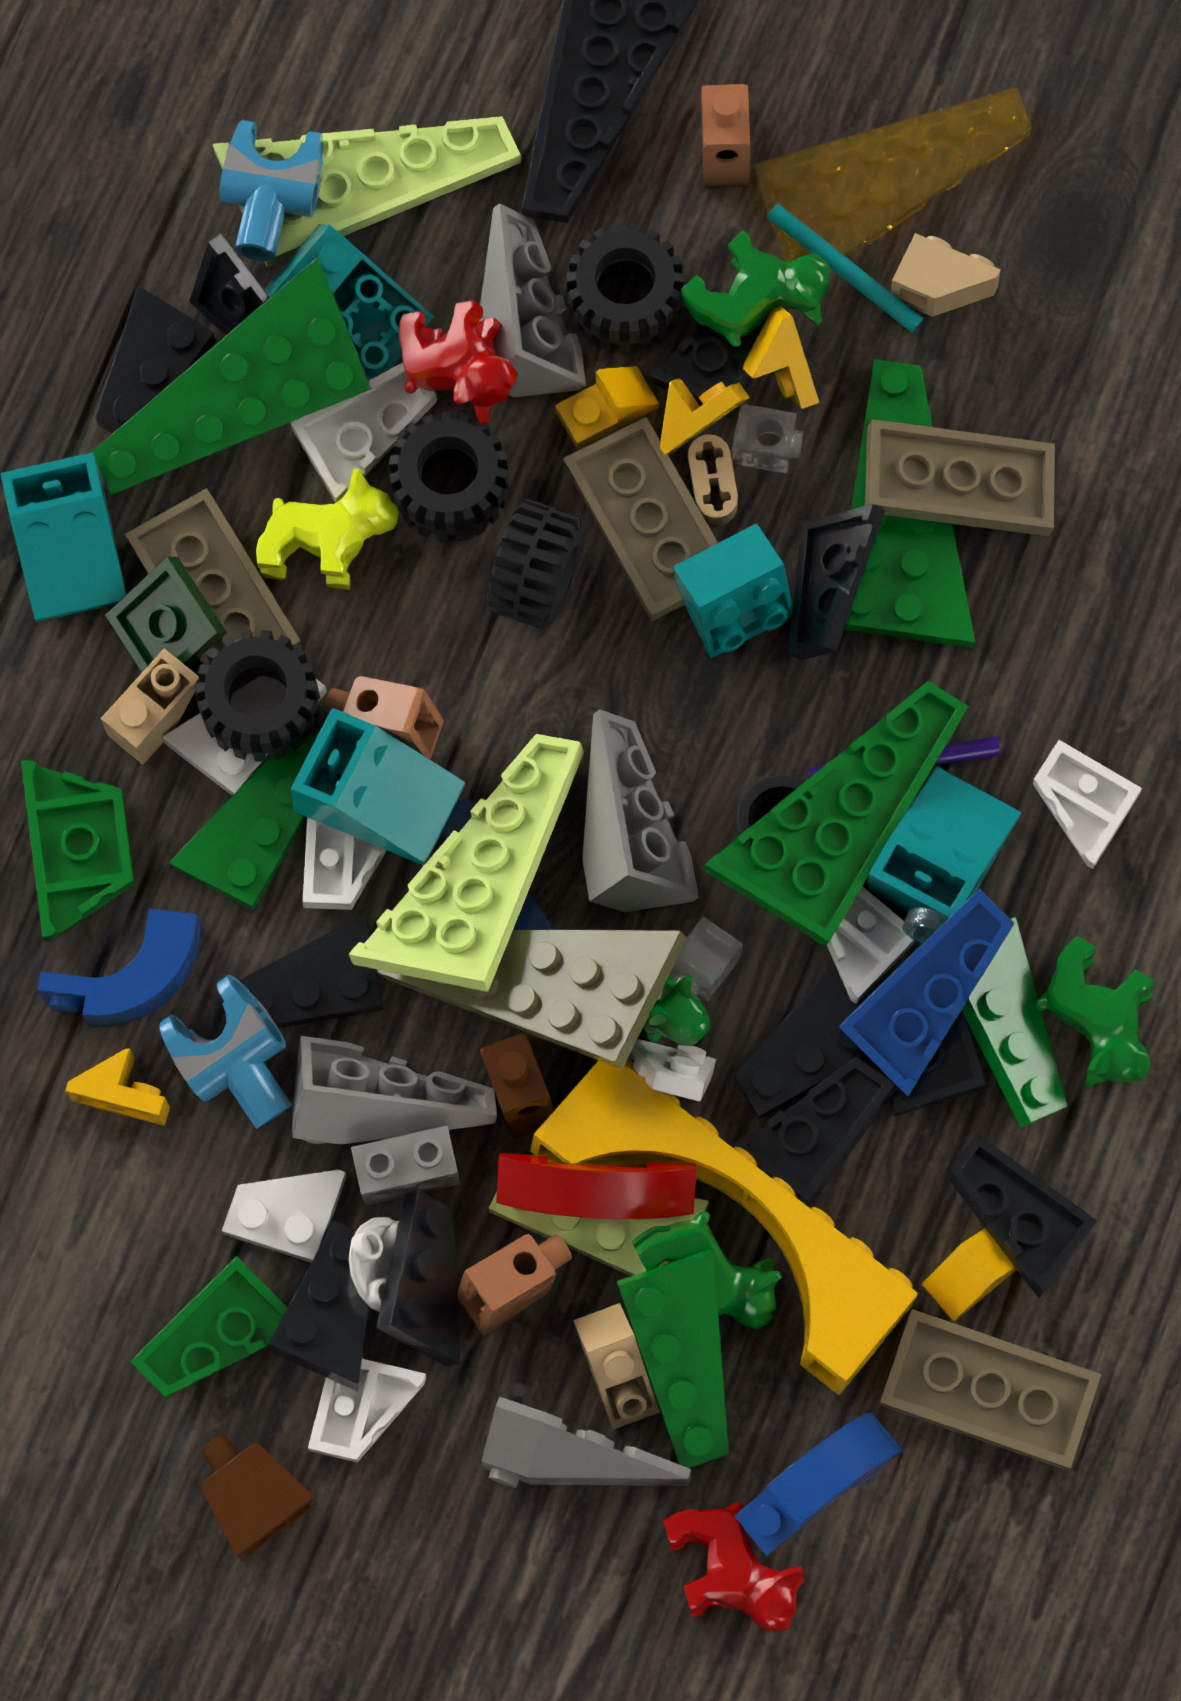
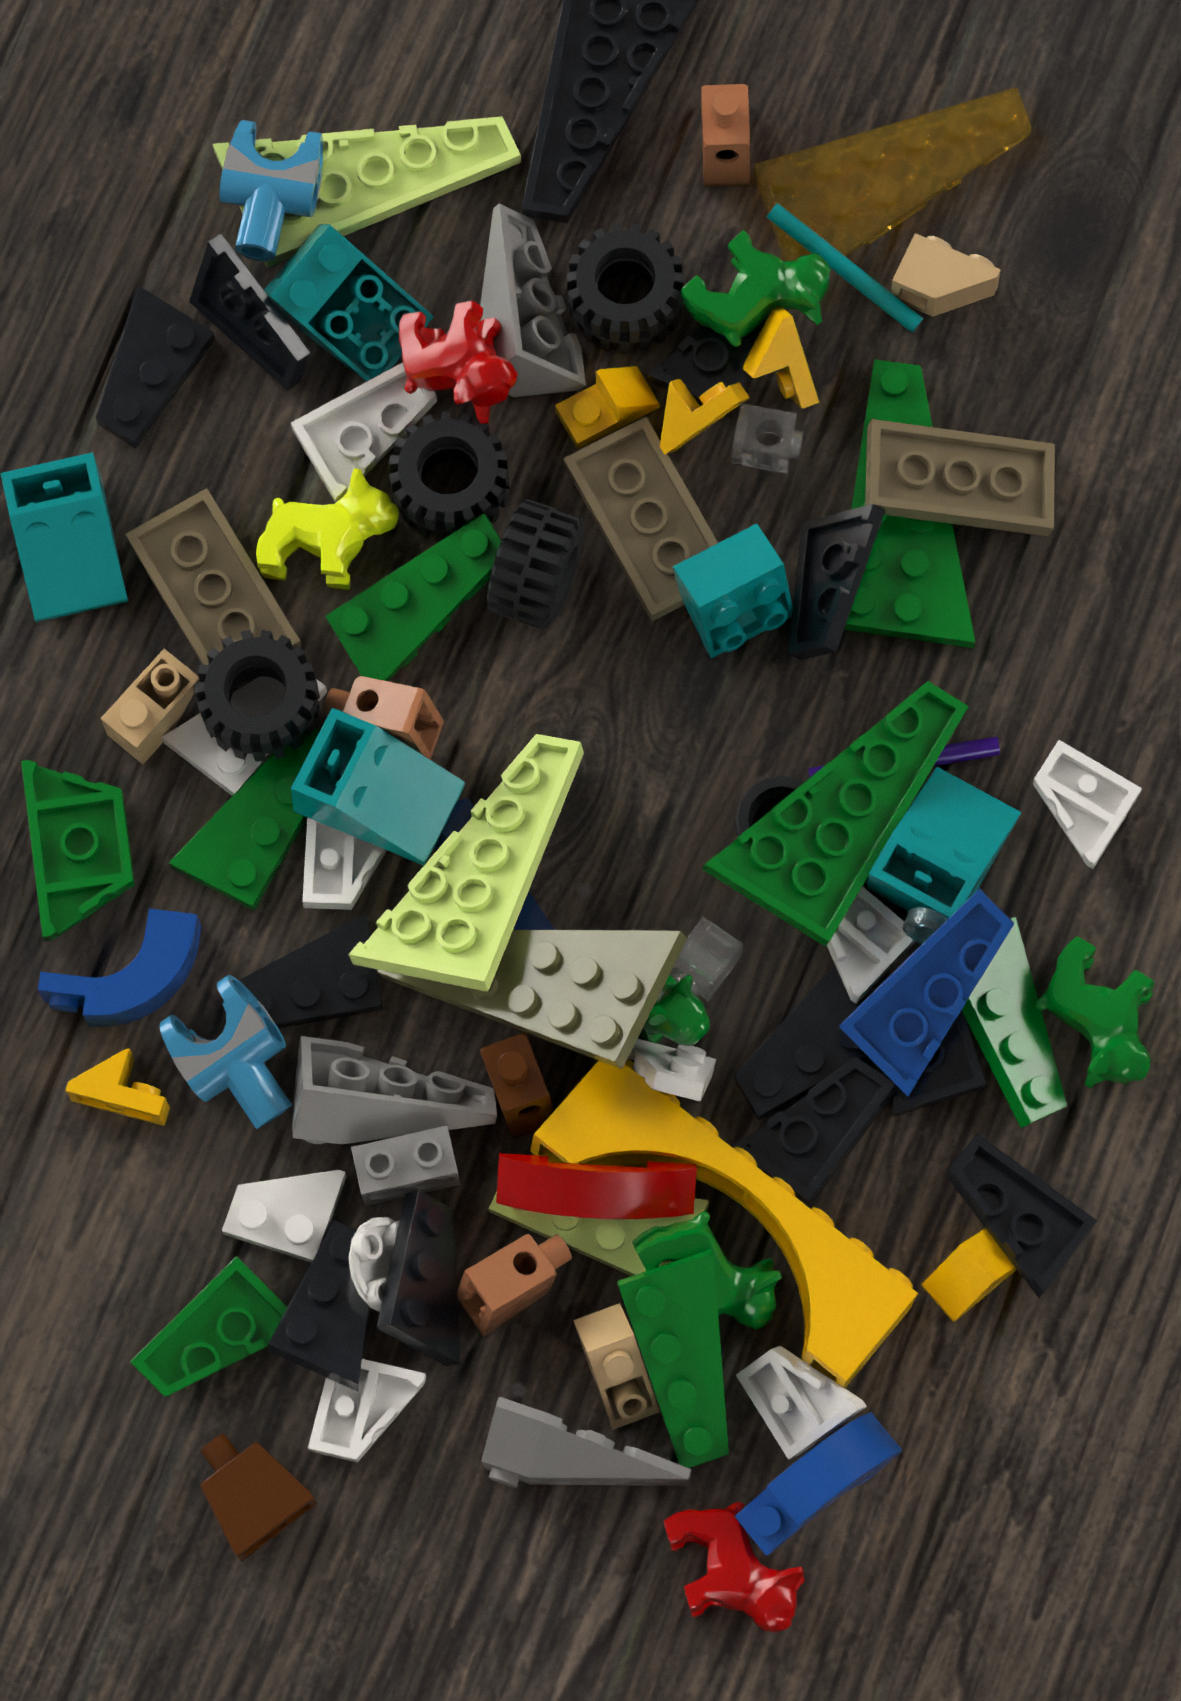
green wing [92,257,372,495] -> none
dark green tile [105,557,227,672] -> none
light grey wedge [582,709,699,912] -> none
tan beam [688,435,738,526] -> none
dark tan plate [879,1309,1101,1471] -> none
none -> green wing [325,513,502,681]
none -> white wing [736,1346,867,1460]

